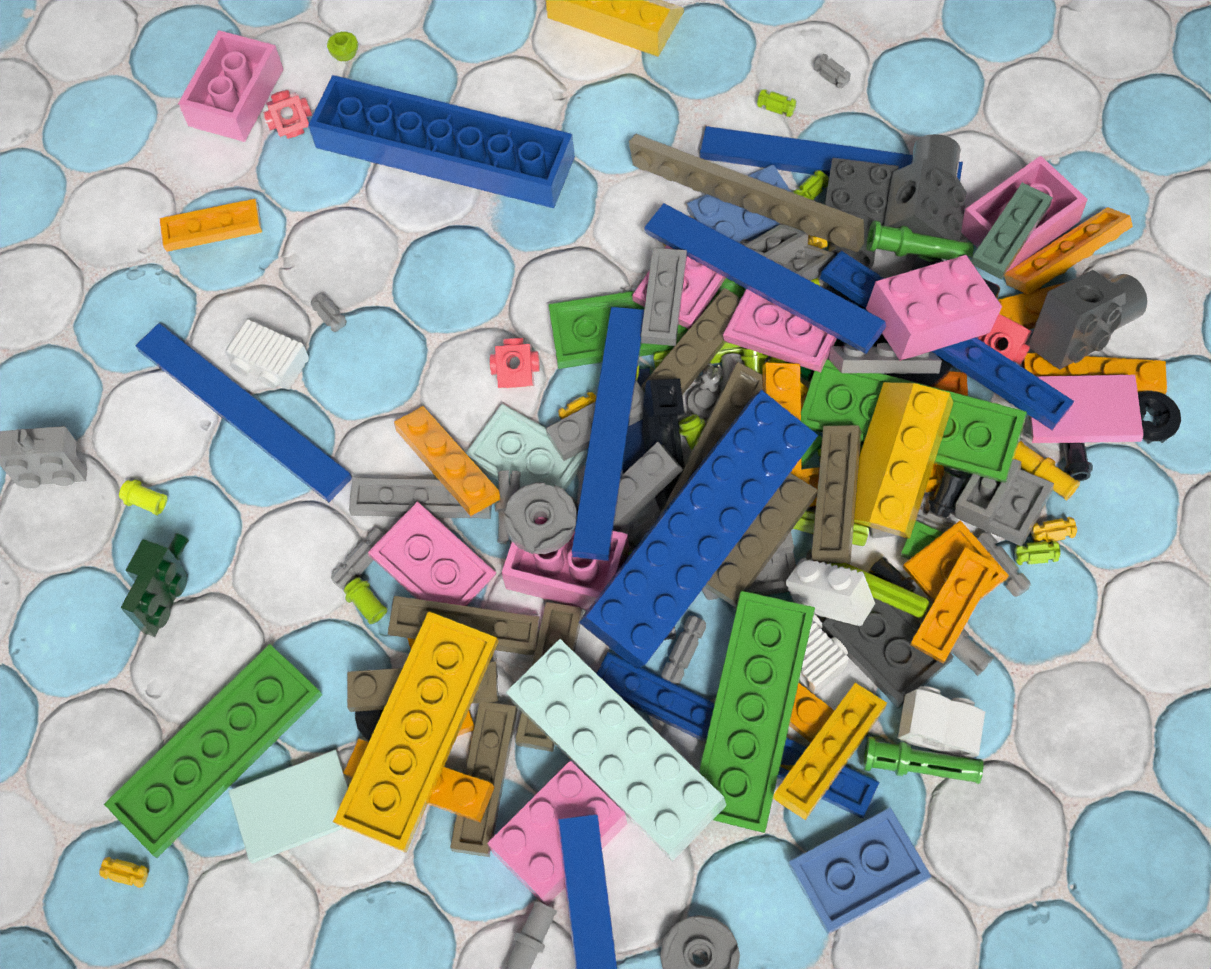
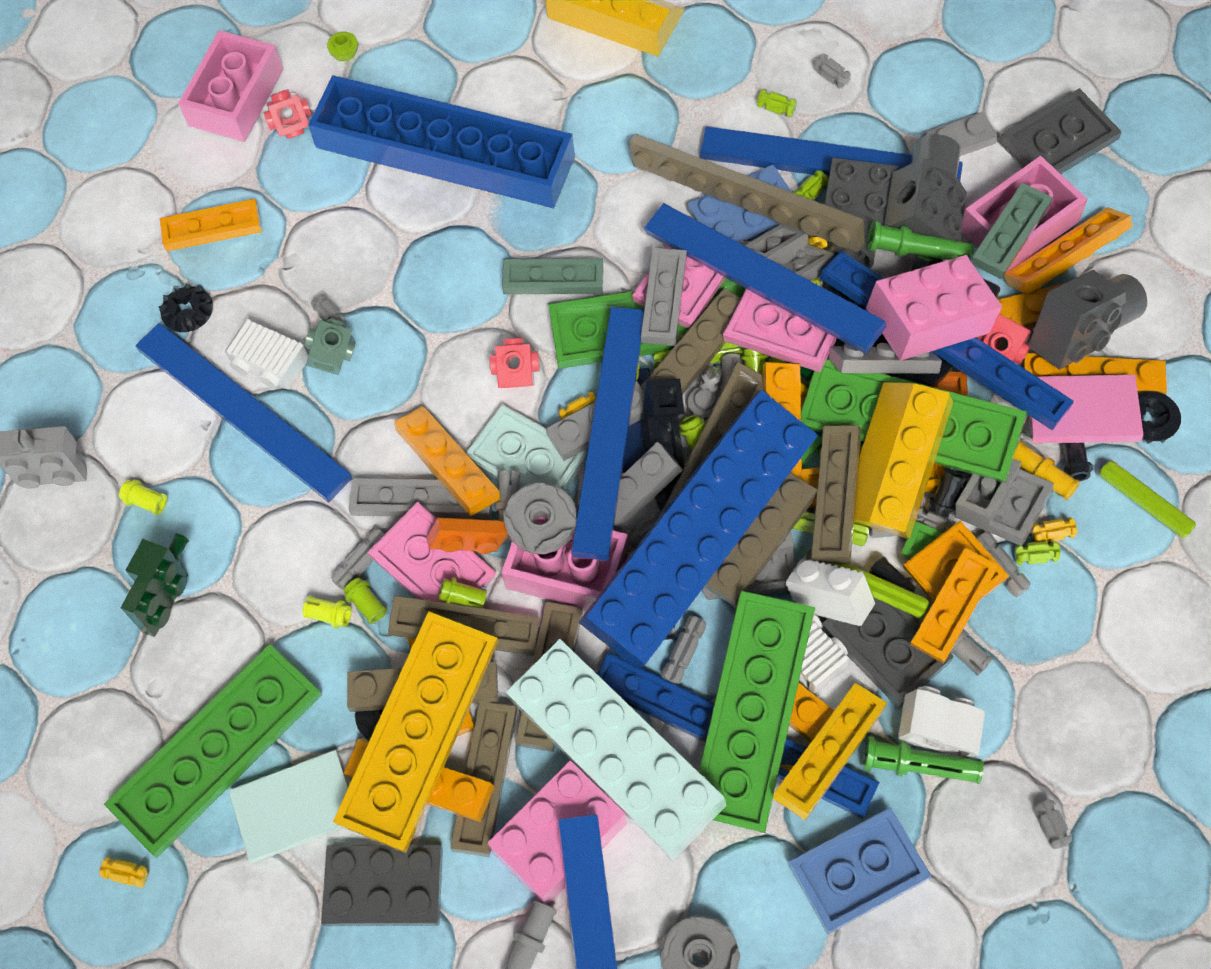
none -> black gear [158,283,213,332]
none -> neon yellow pin [302,595,352,629]
none -> sand green brick [304,319,356,375]
none -> dark grey plate [321,845,443,926]
none -> orange plate [427,518,508,554]
none -> lime pin [438,577,487,608]
none -> sand green plate [502,258,604,294]
none -> light grey plate [924,112,998,156]
none -> dark grey plate [1001,88,1122,174]
none -> light grey piece [1034,800,1072,849]
none -> lime axle [1099,461,1196,538]

